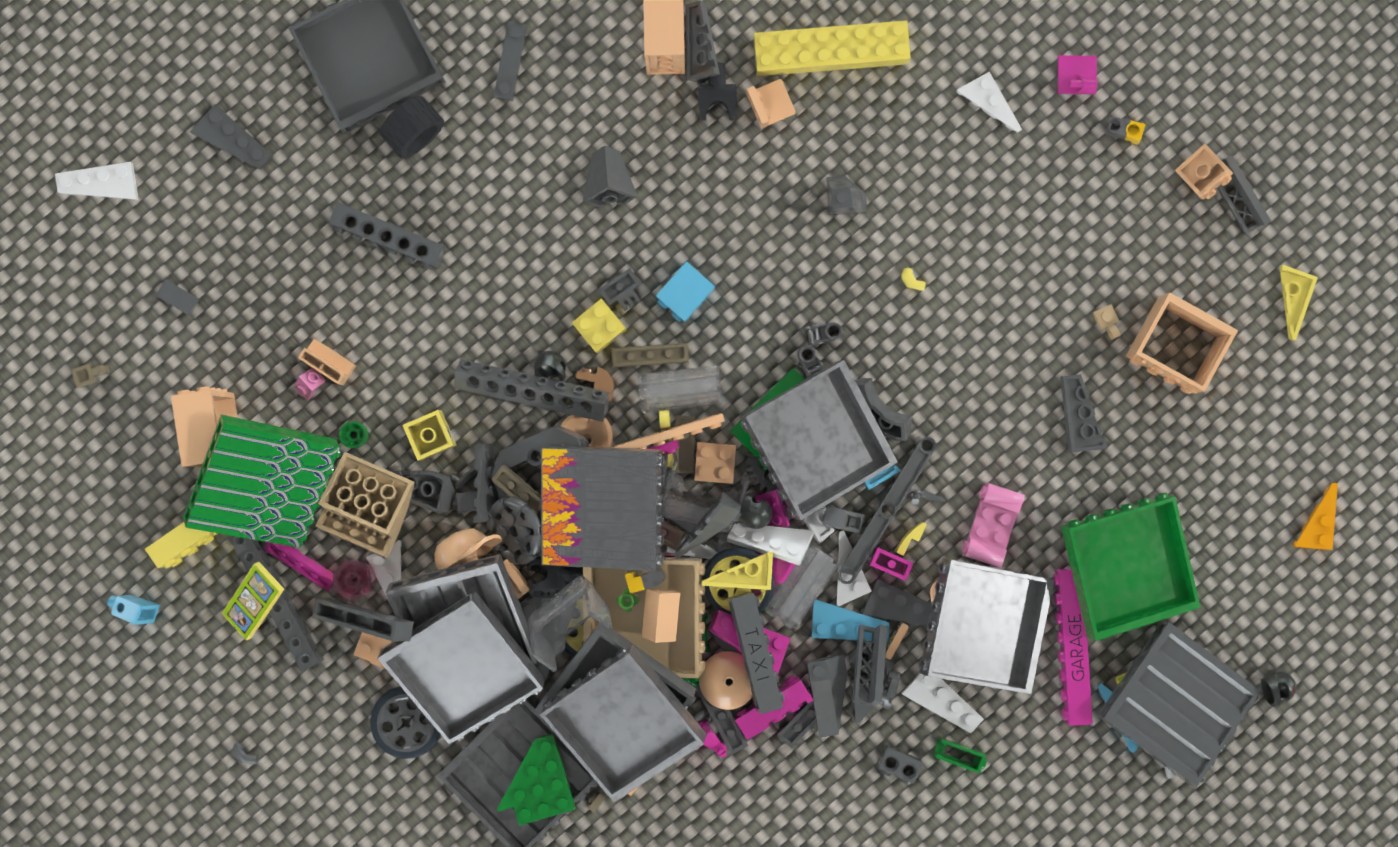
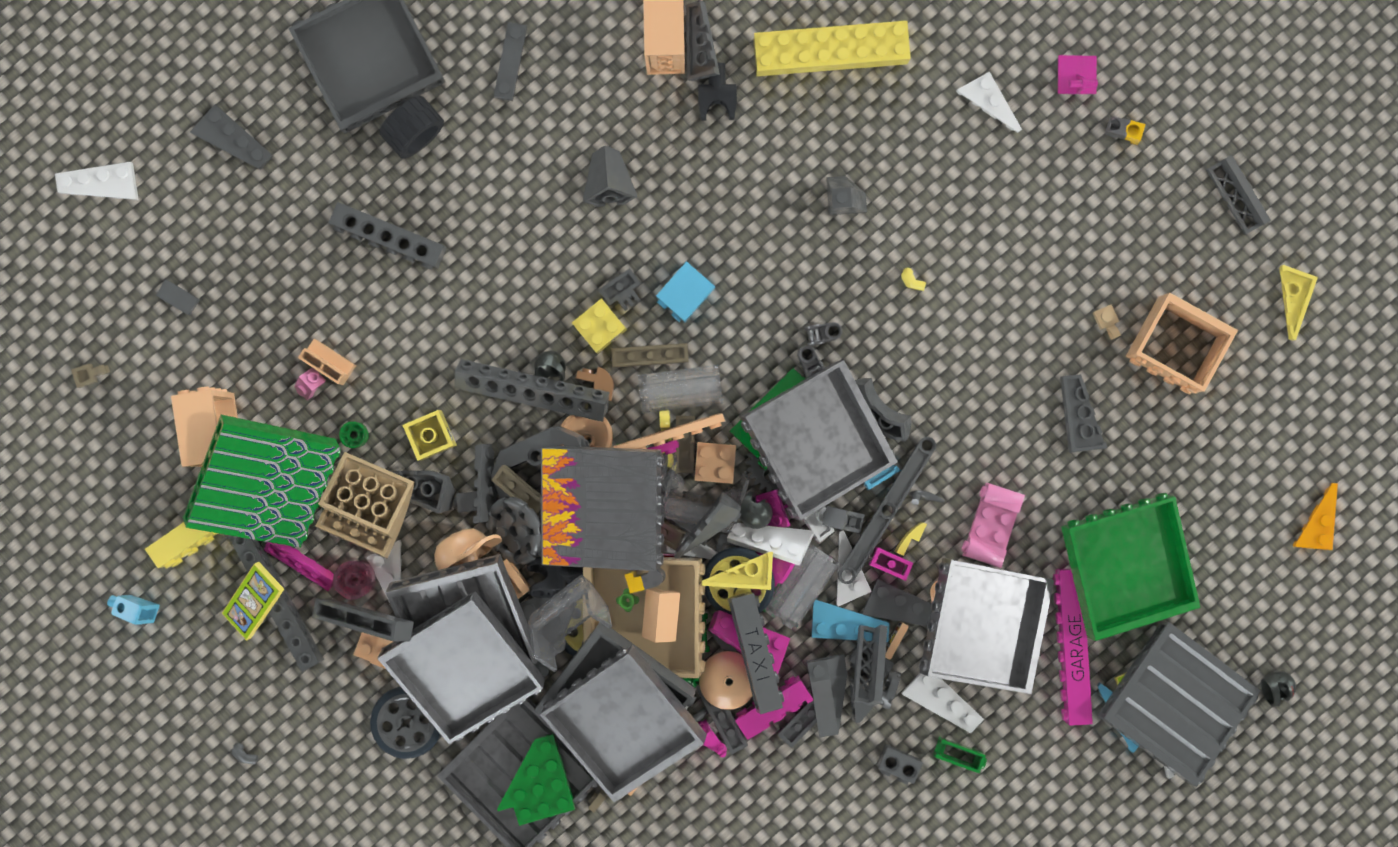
dark grey bar [450,467,478,489] -> none
light nougat bracket [746,79,796,129] -> none
light nougat plate [1175,144,1233,200] -> none

